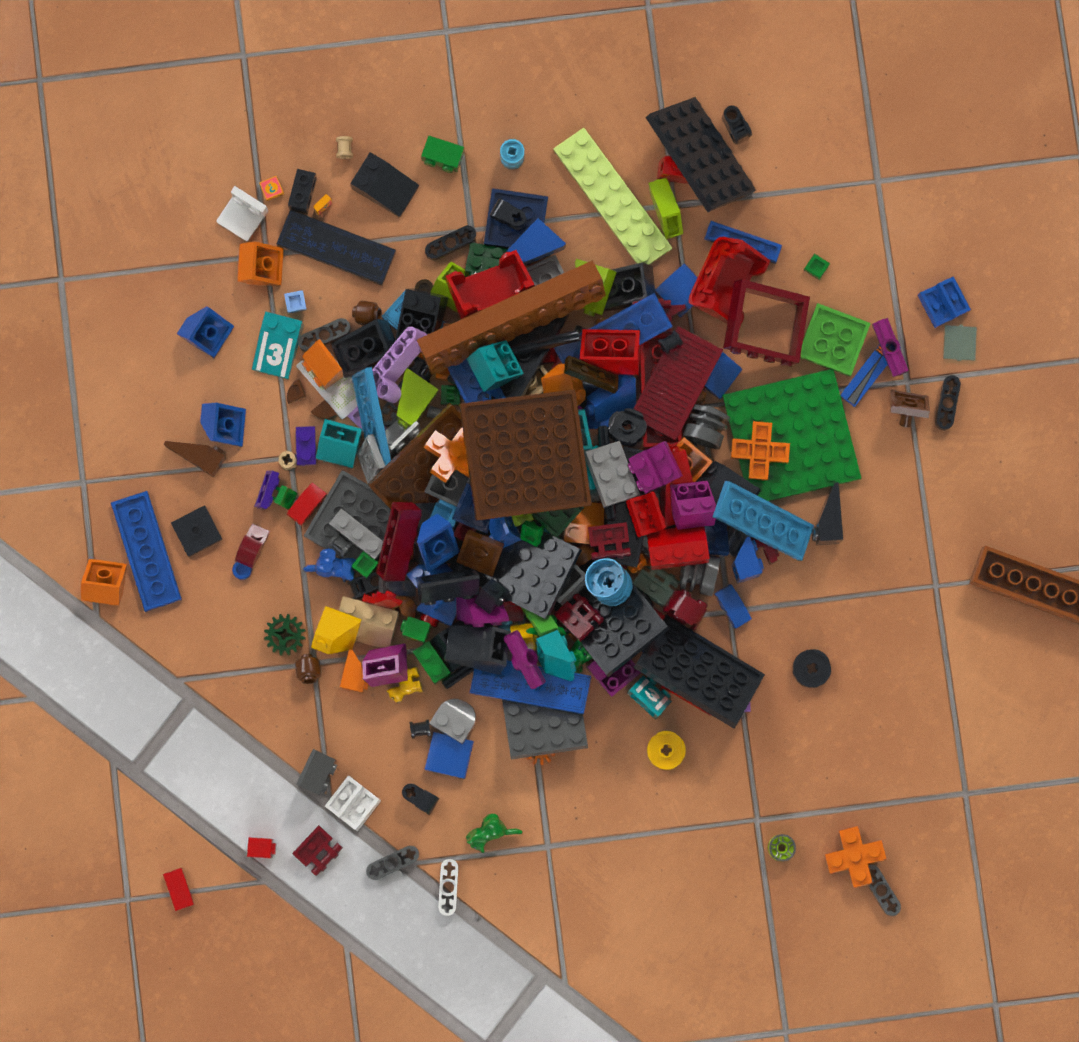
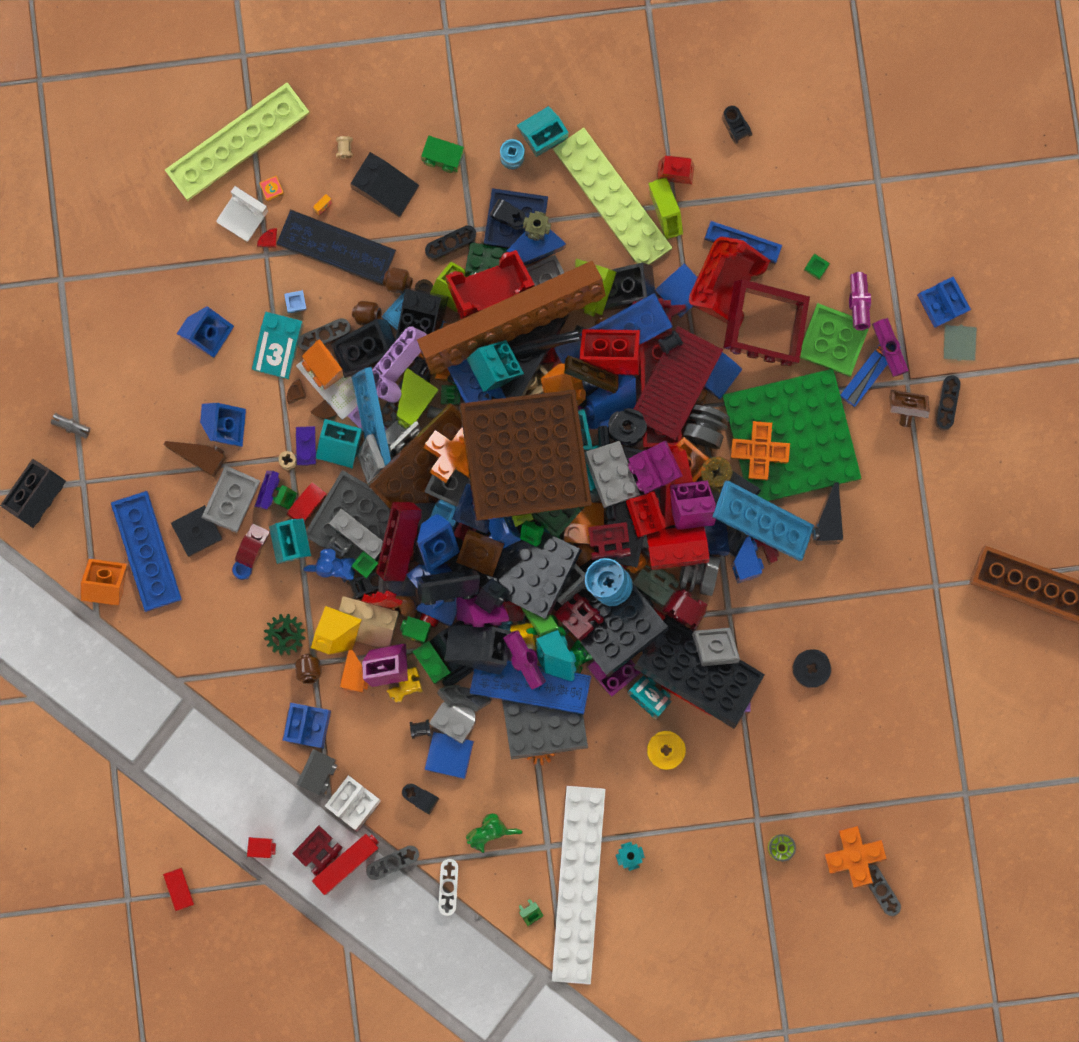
orange slope [238,241,283,286] -> none
black brick [288,169,317,214] -> none
black plate [645,97,756,213] -> none
blue slope [714,584,752,629] -> none
none -> black slope [0,459,66,528]
none -> flat silver pin [51,413,91,439]
none -> yellowish green plate [165,83,310,201]
none -> light grey tile [202,465,260,533]
none -> red tile [257,228,278,248]
none -> teal slope [269,518,311,564]
none -> blue slope [283,703,331,749]
none -> red slope [311,834,379,895]
none -> reddish brown head [383,267,413,294]
none -> dark grey tile [437,685,492,712]
none -> teal slope [516,106,569,157]
none -> green tile [519,899,544,926]
none -> olive brick [523,211,551,241]
none -> white plate [552,786,605,984]
none -> teal brick [616,841,645,871]
none -> light grey tile [692,628,740,666]
none -> clear yellow gear [701,457,732,488]
none -> magenta piece [849,272,871,331]

